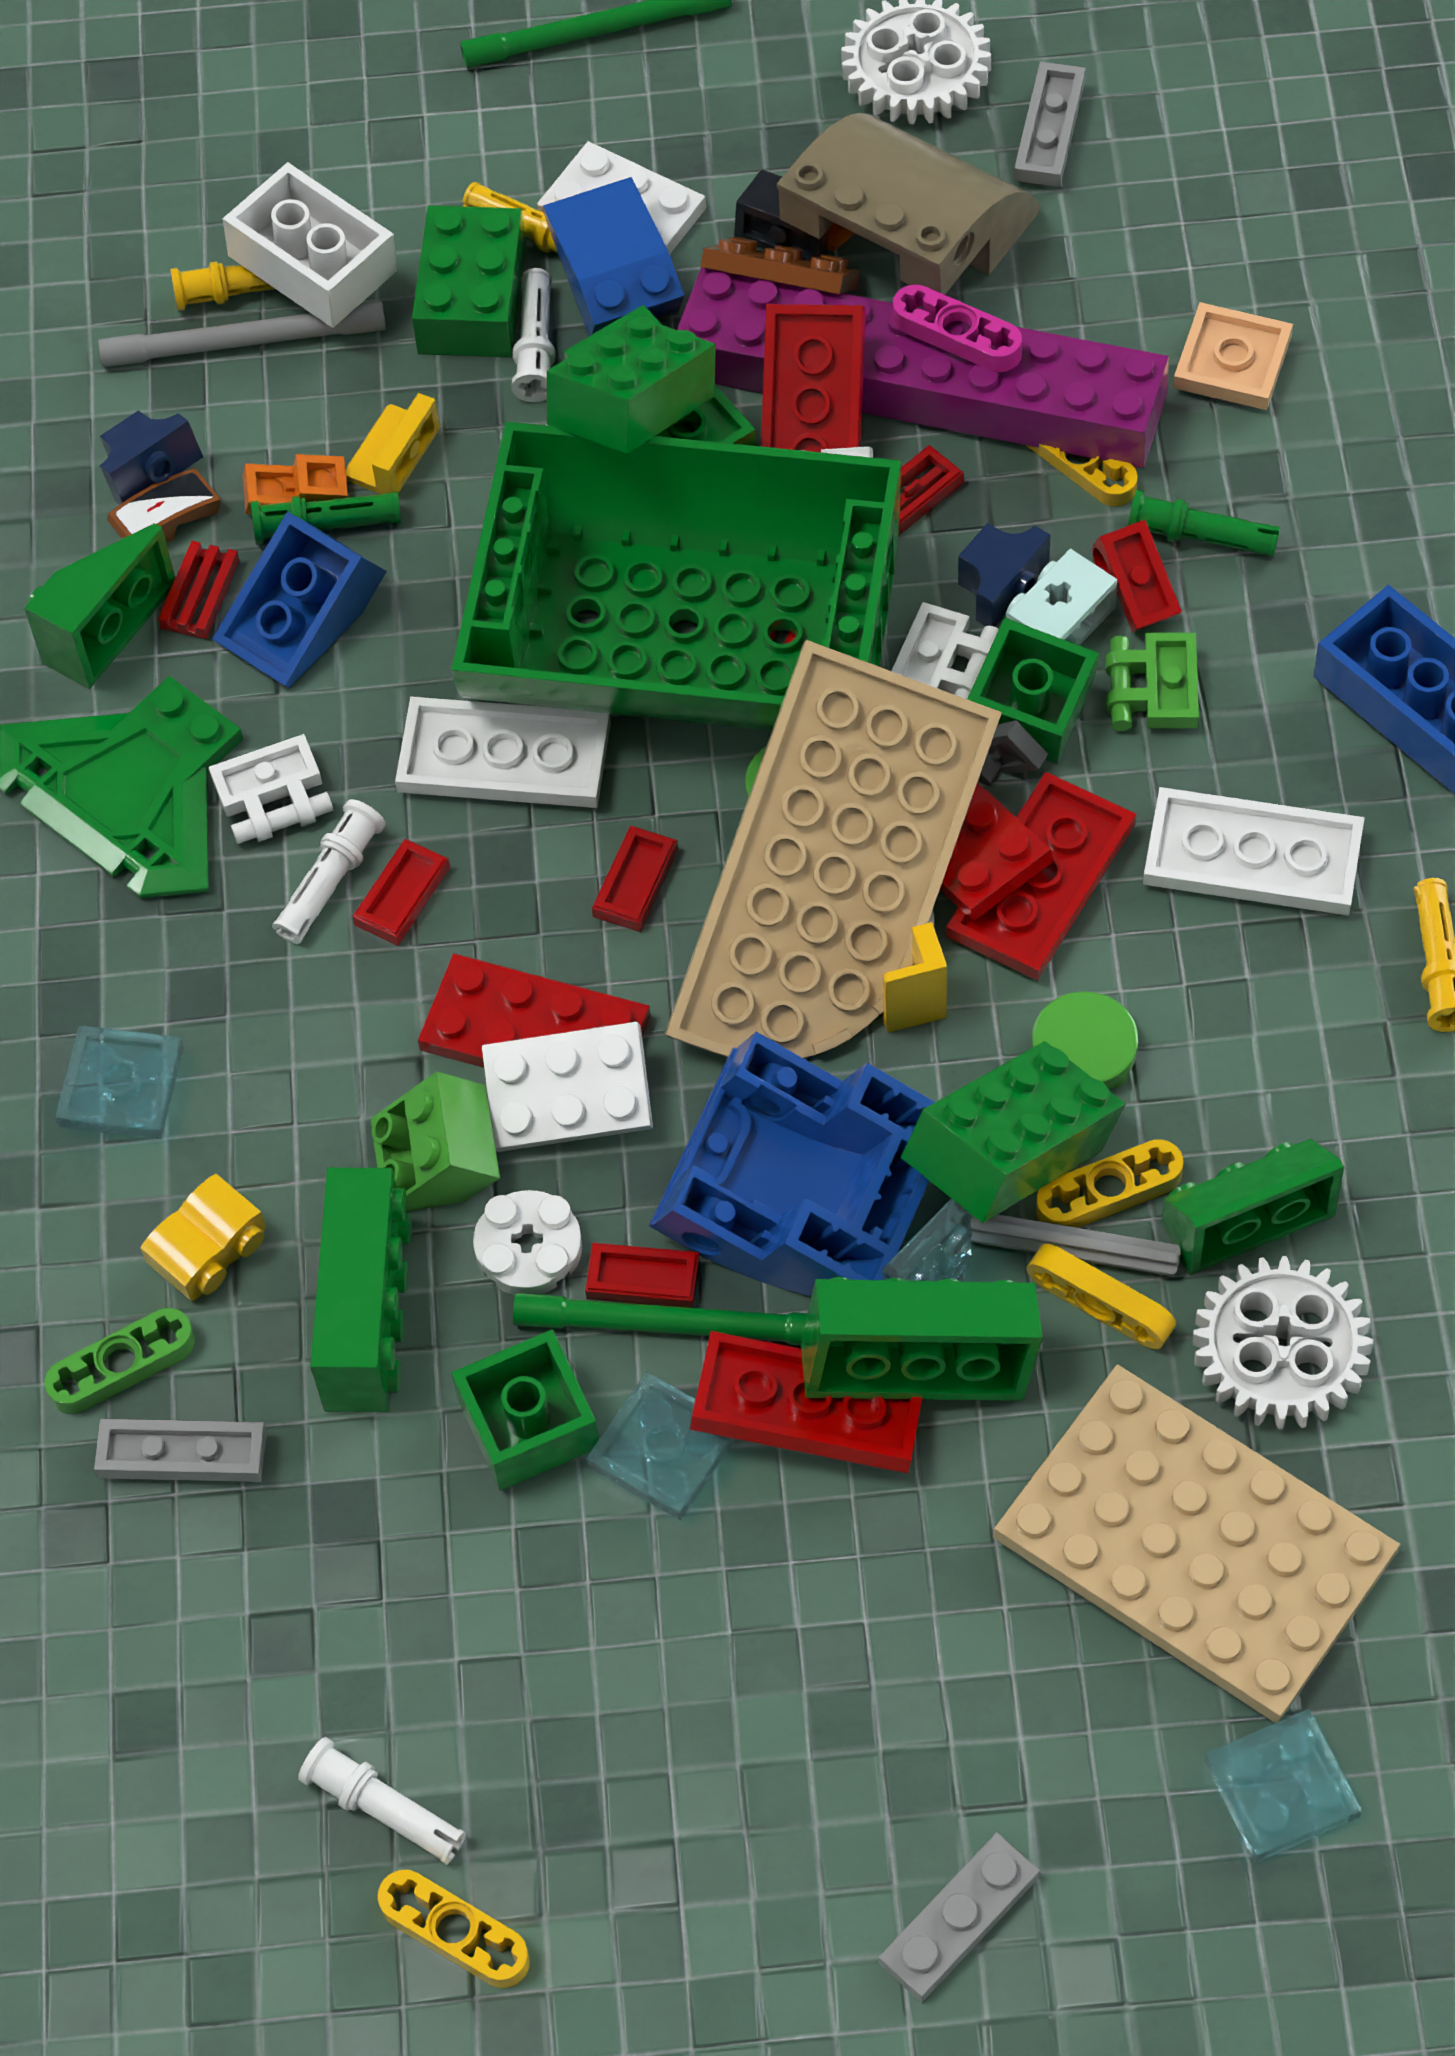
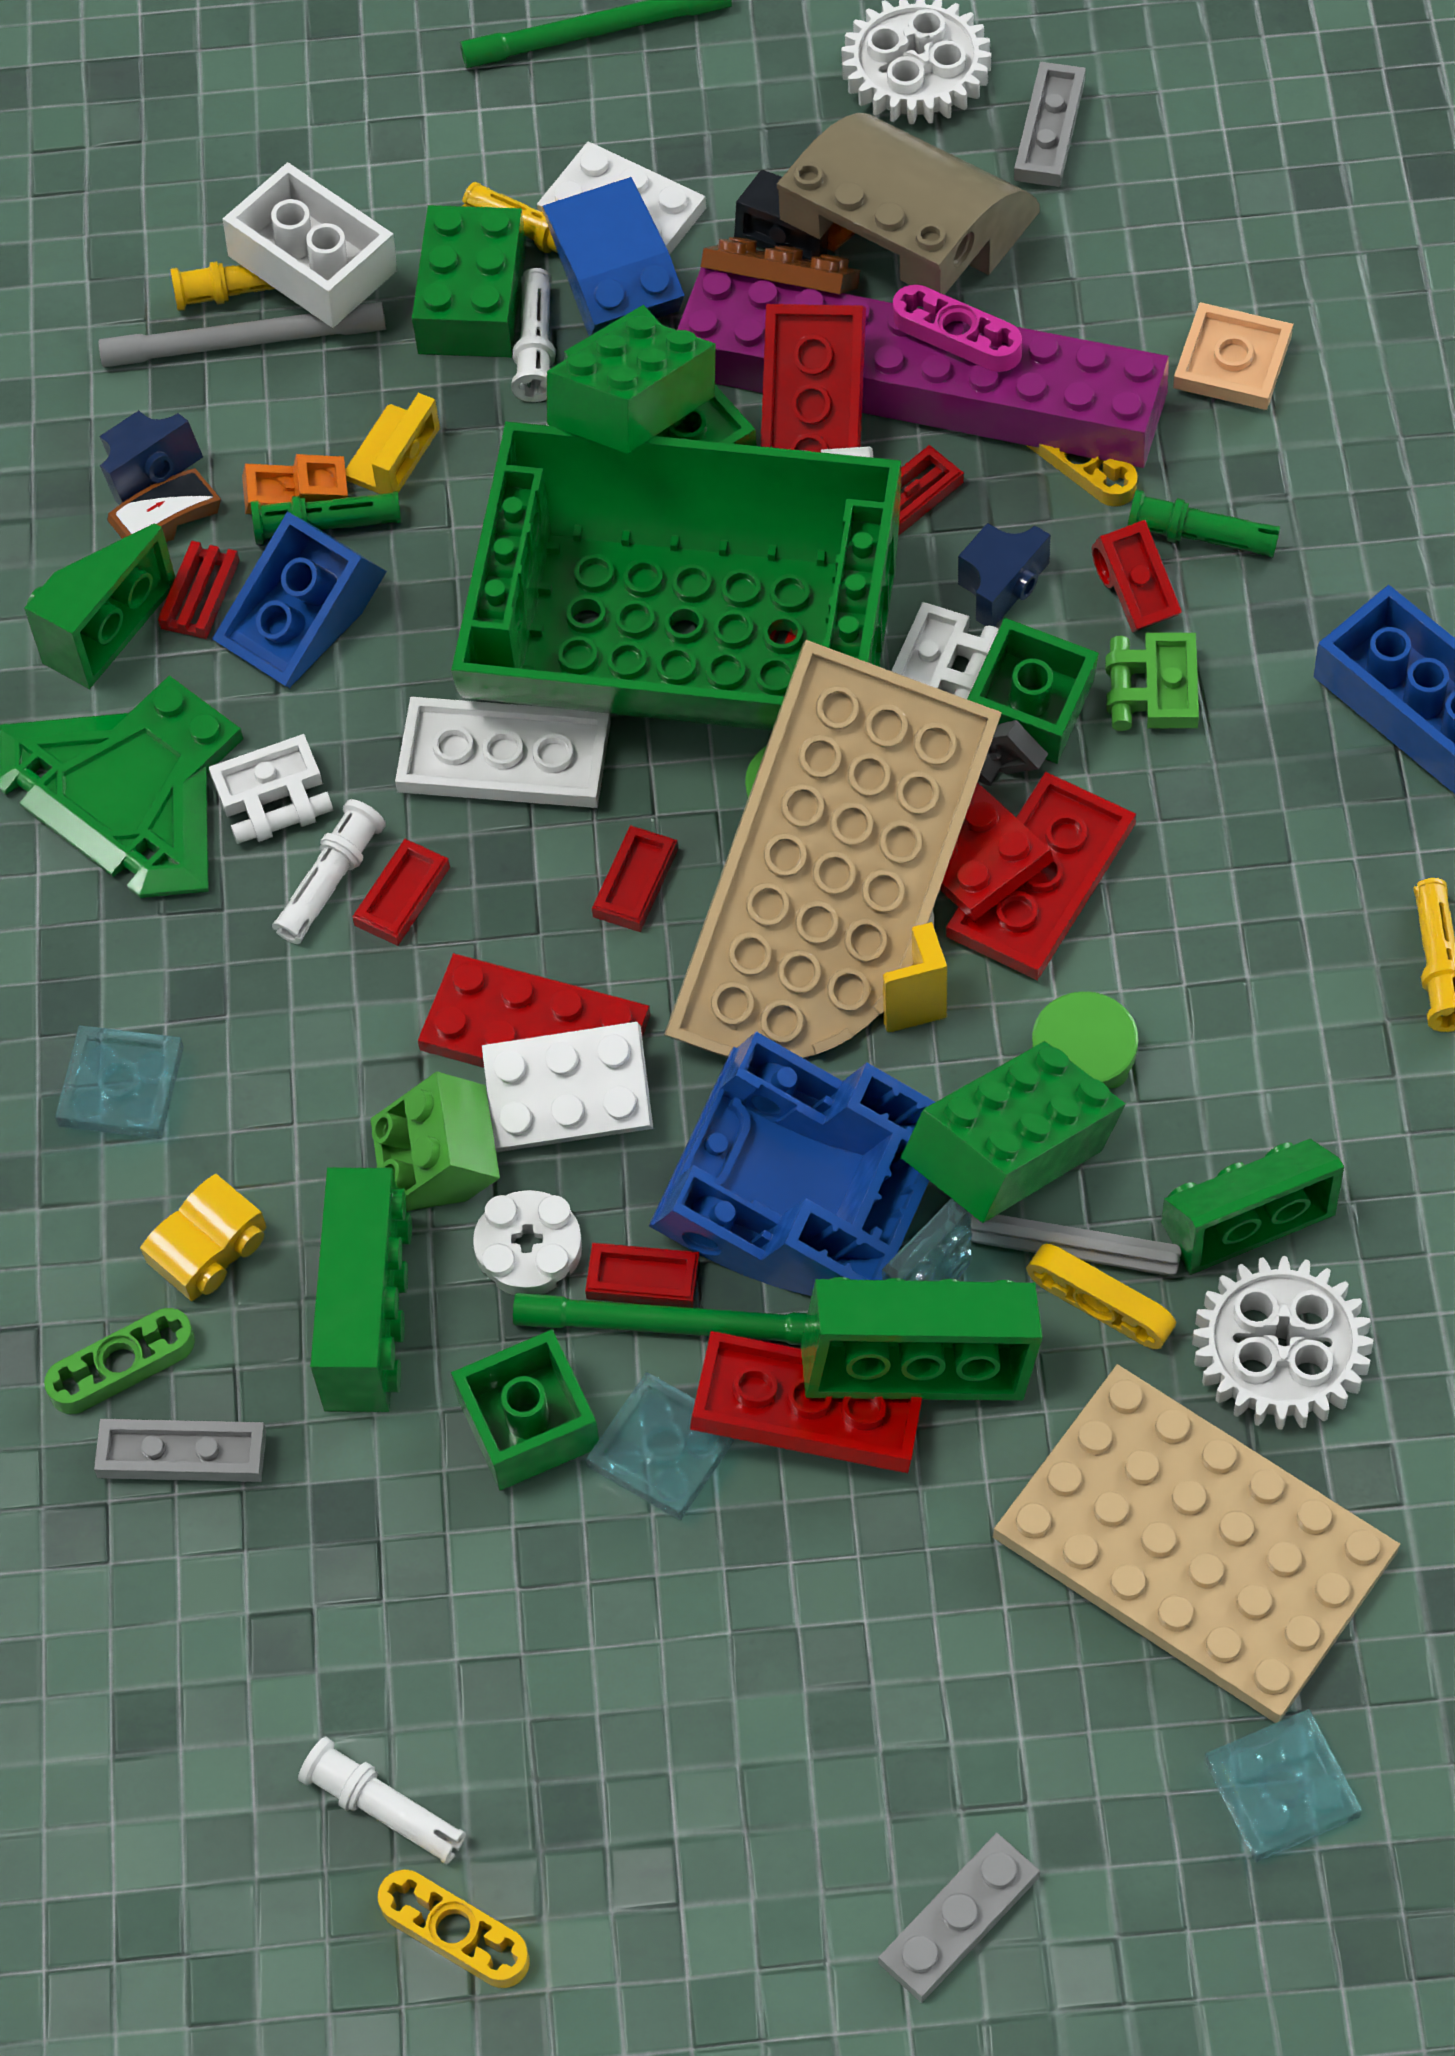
light aqua brick [1006,548,1118,645] -> none
yellow beam [1036,1139,1183,1228] -> none
white plate [1143,787,1364,916] -> none

